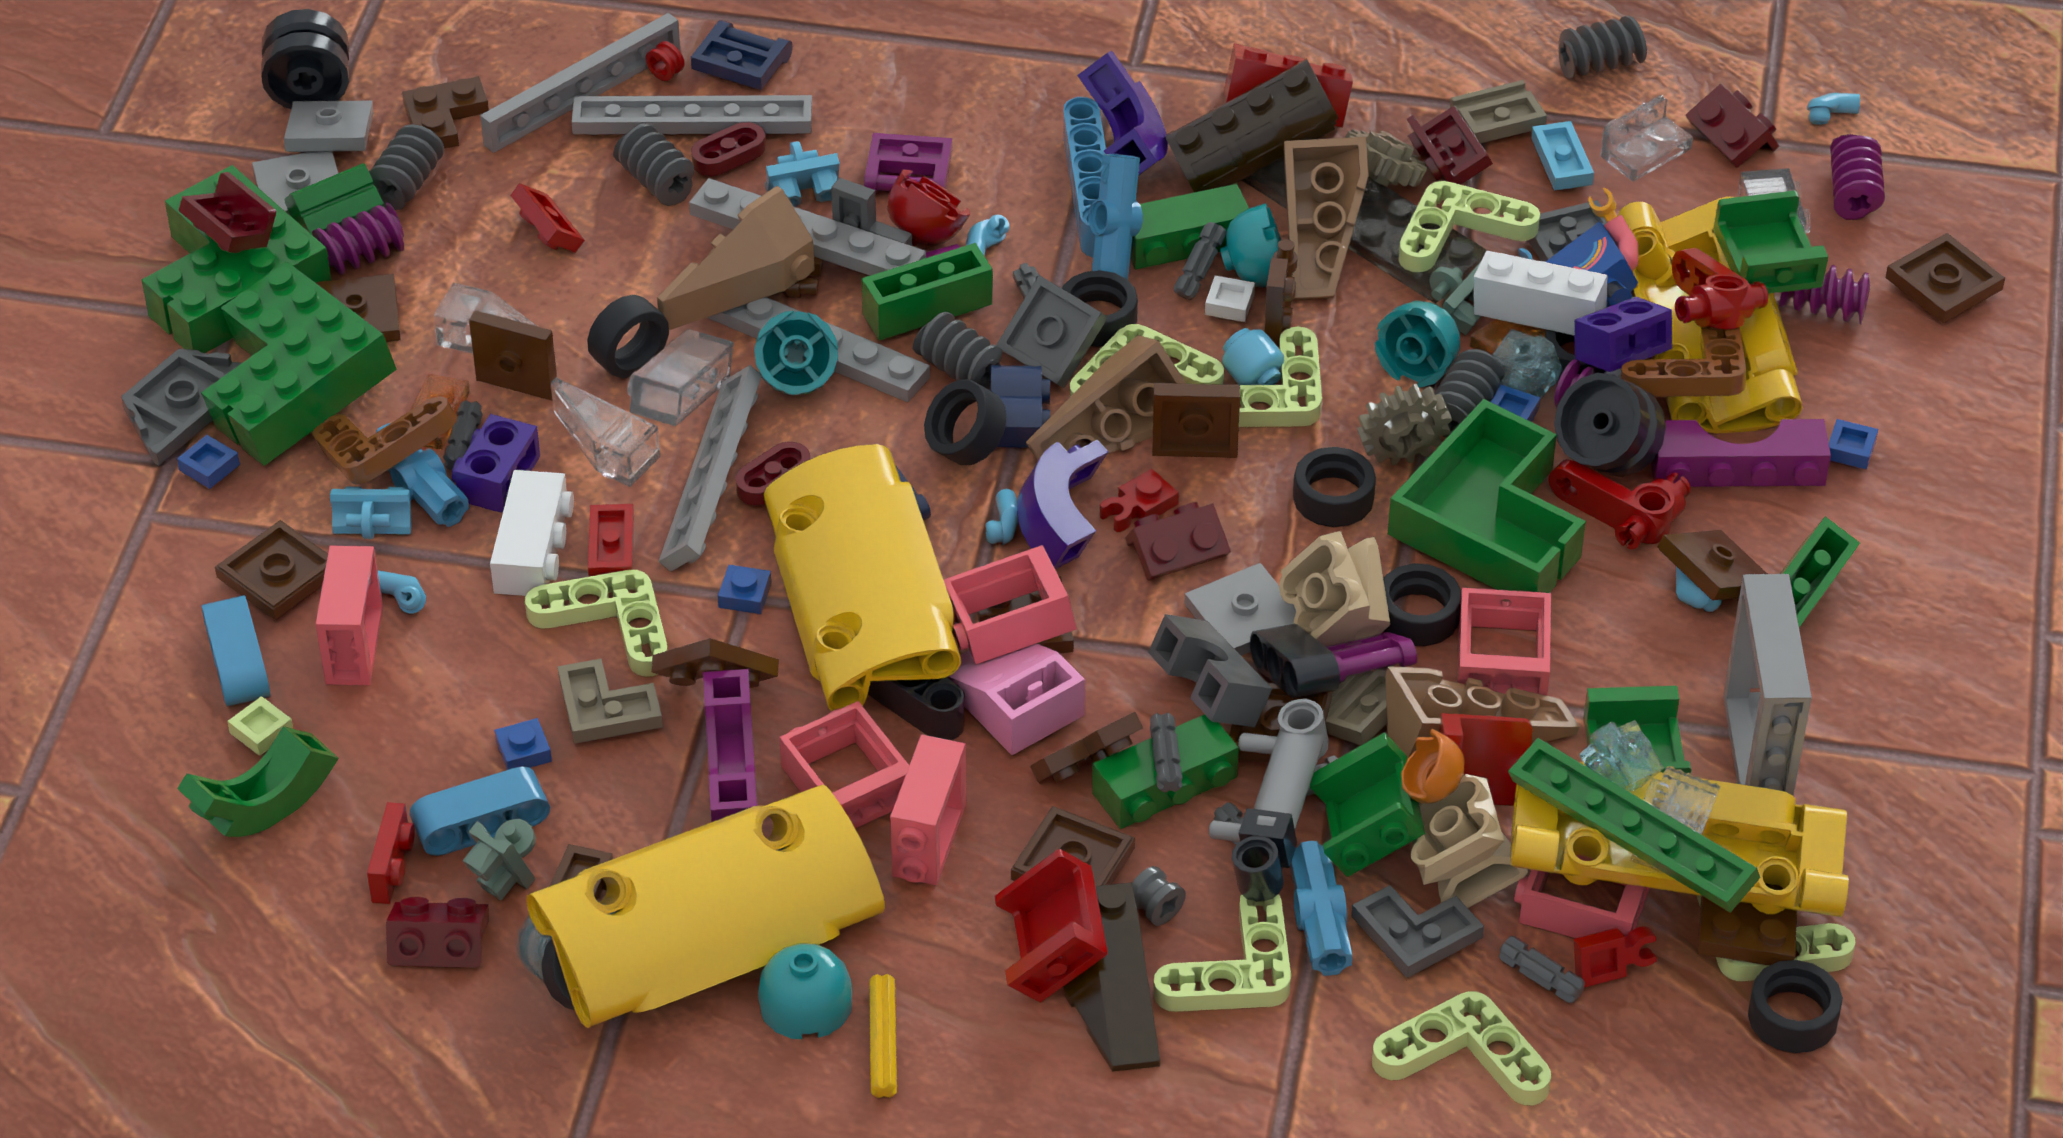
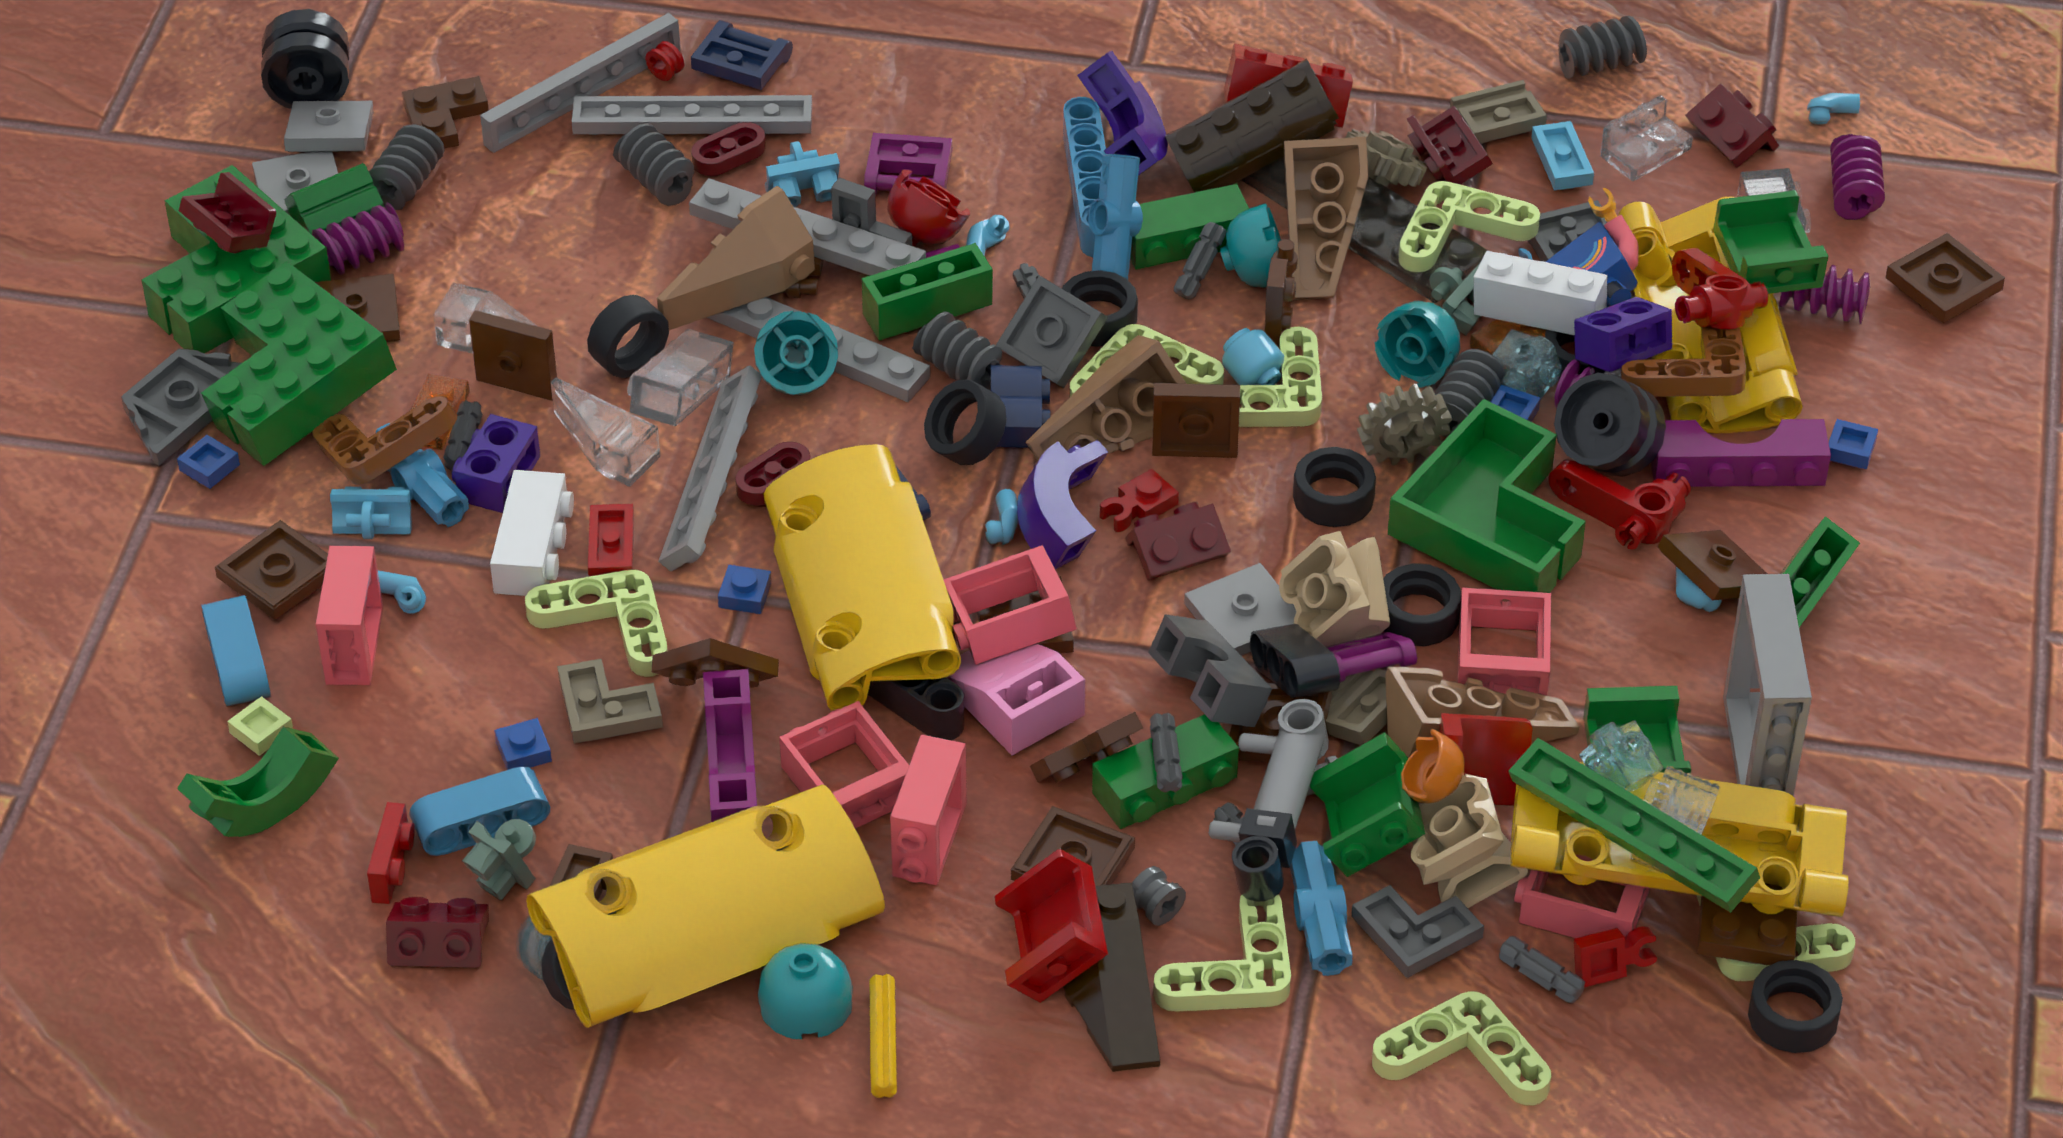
red plate [510,183,585,253] -> none
white plate [1205,275,1255,322] -> none

